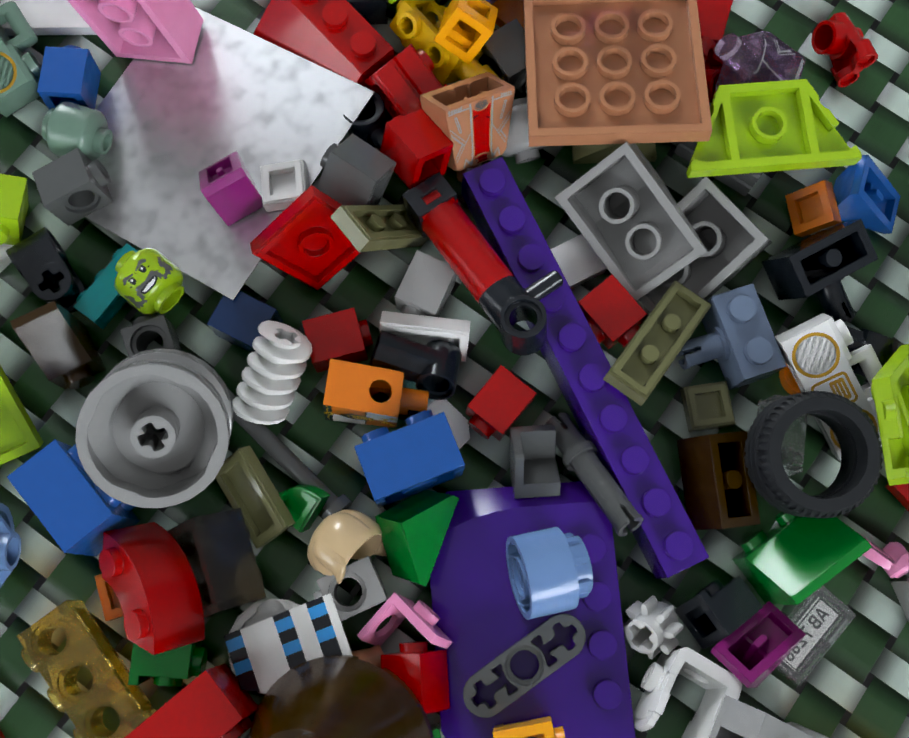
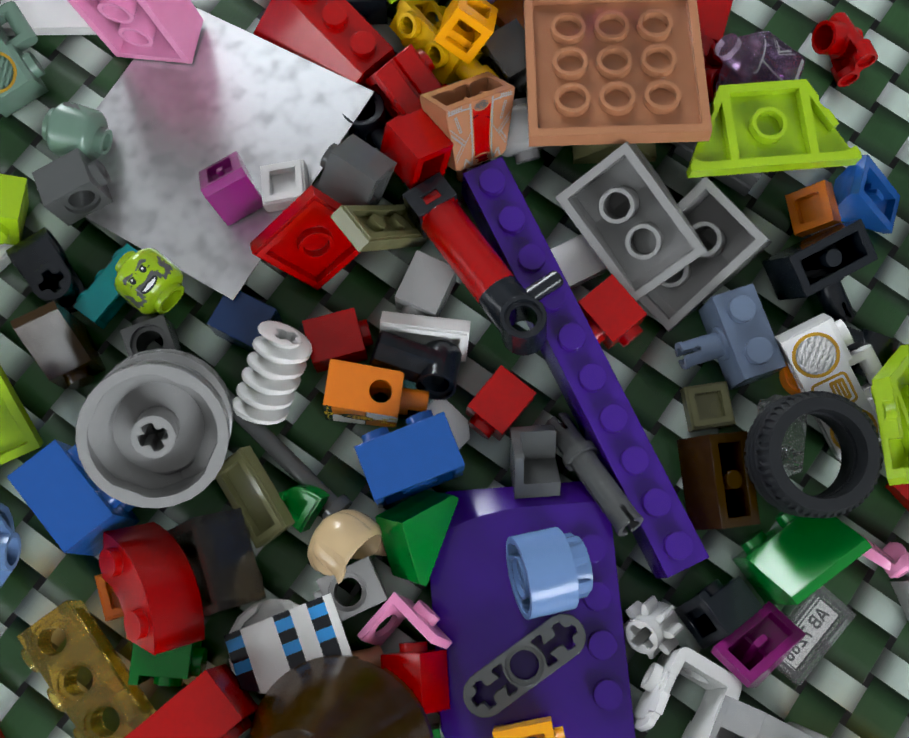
blue brick [37,45,101,110] -> none
olive tile [603,280,712,406] -> none

